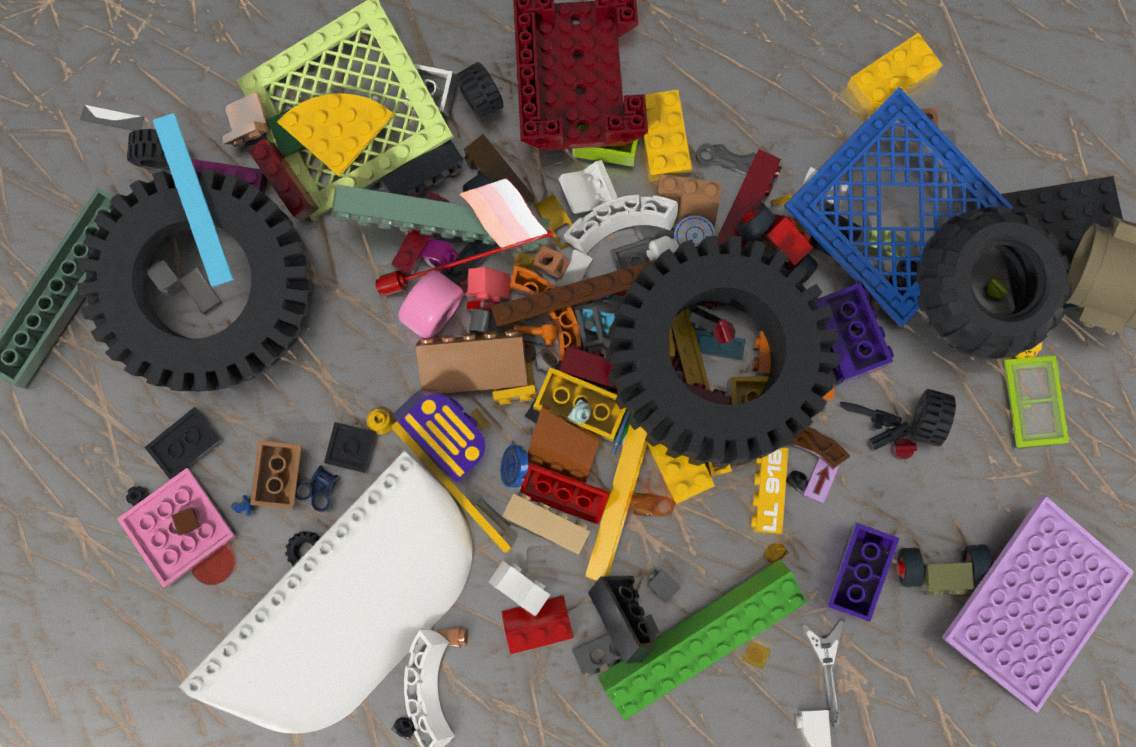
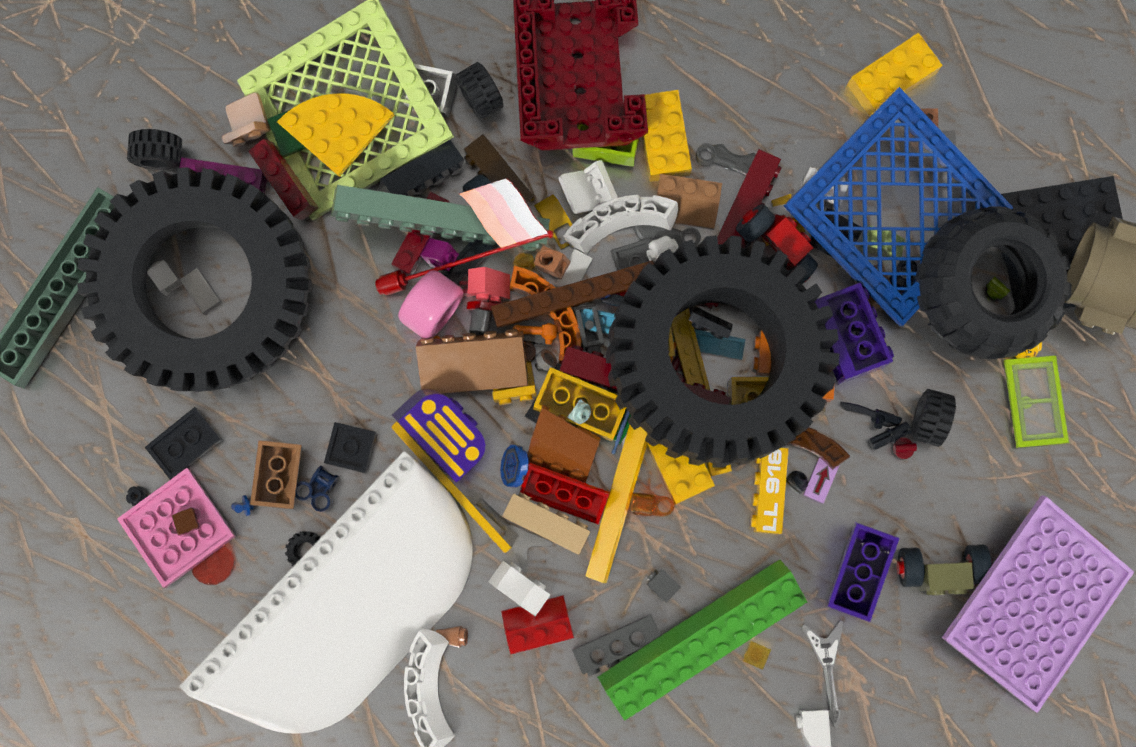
dark grey sticker [80,105,143,131] -> none
medium azure tile [153,113,234,287] -> none
yellow cone [366,406,395,435] -> none
black plate [391,718,415,741] -> none
clear yellow plate [470,408,492,431] -> none
black wedge [588,576,655,664] -> none
light blue tile [674,215,715,247] -> none
dark red plate [713,319,736,344] -> none
clear yellow plate [765,543,789,565] -> none

